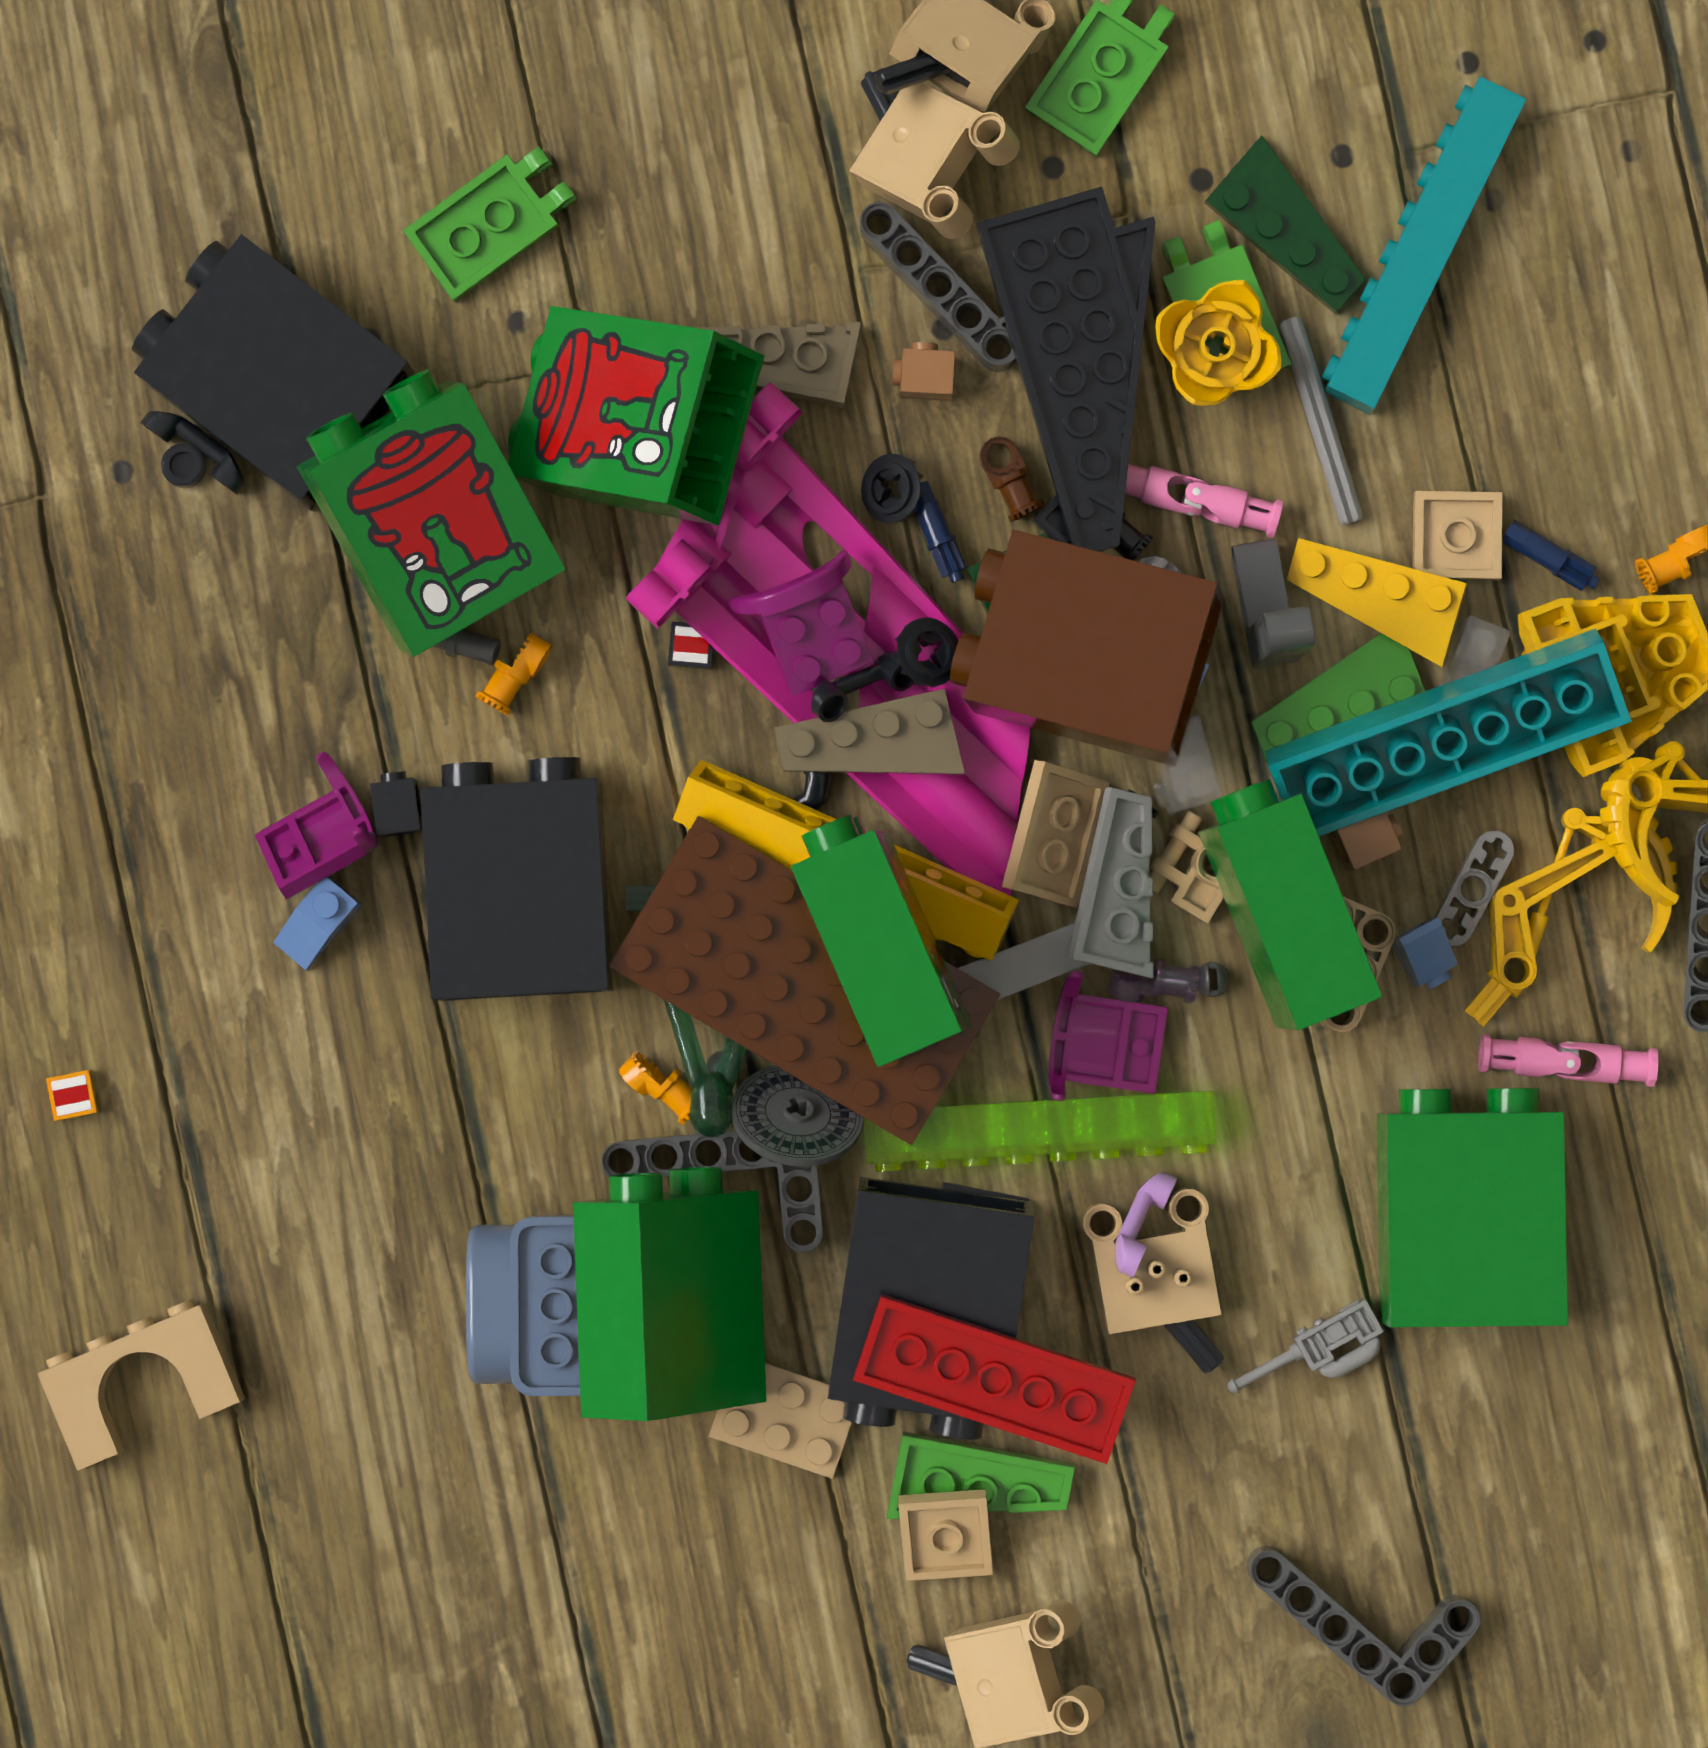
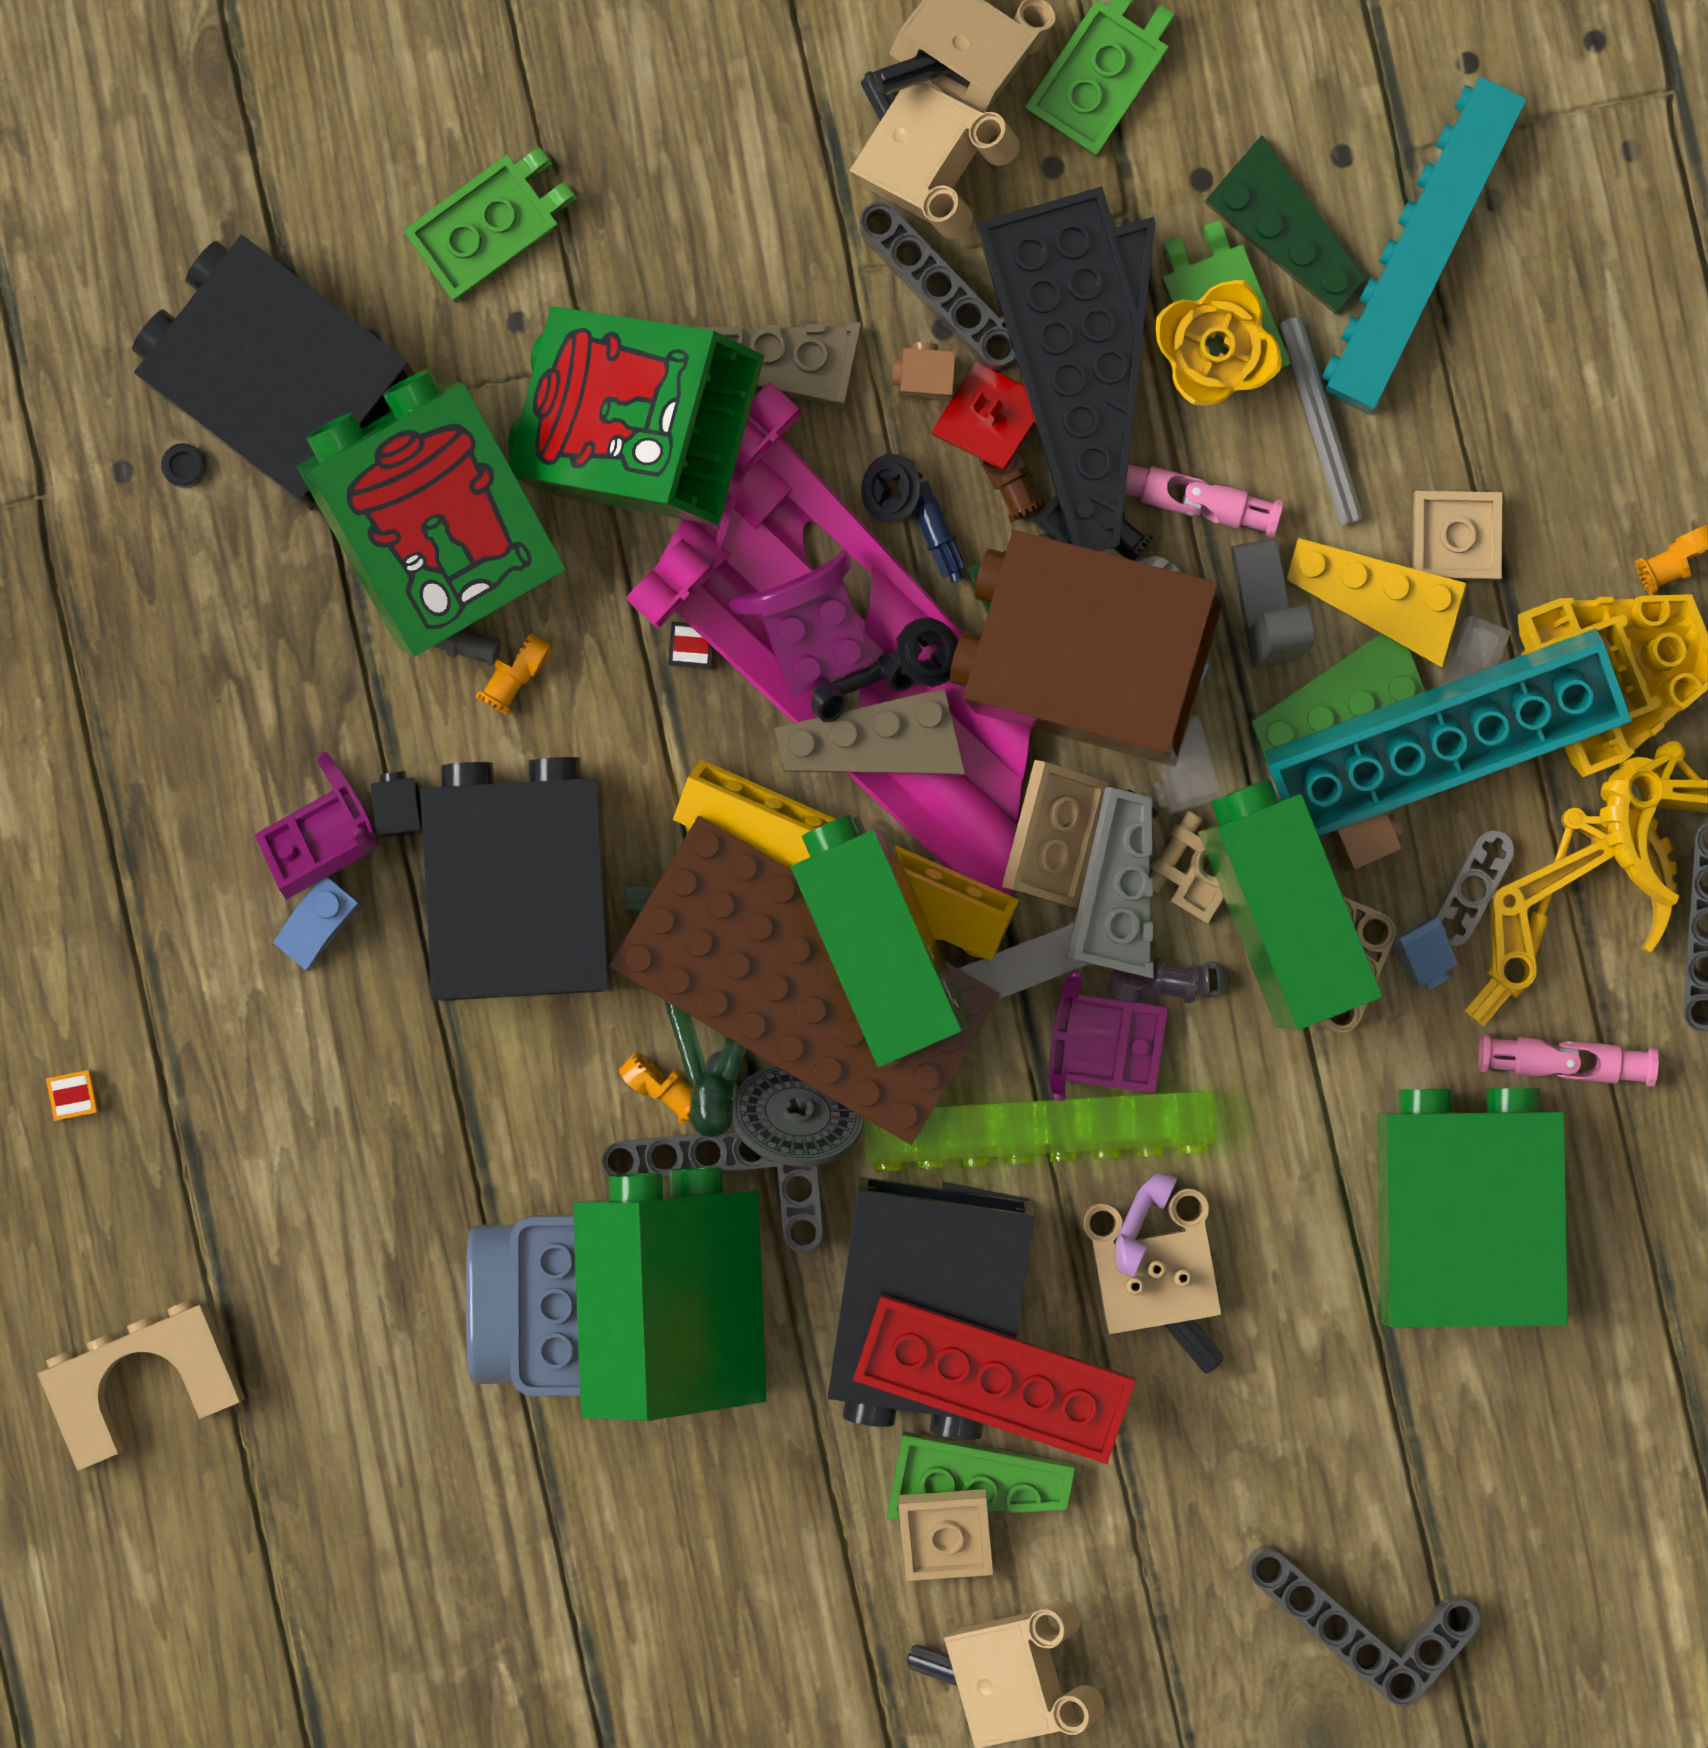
black bar [140,411,245,495] -> none
tan plate [708,1362,852,1479] -> none
black arm [792,772,833,810] -> none
light grey piece [1227,1299,1384,1393] -> none
dark blue piece [1502,519,1600,591] -> none
none -> red piece [931,362,1035,471]

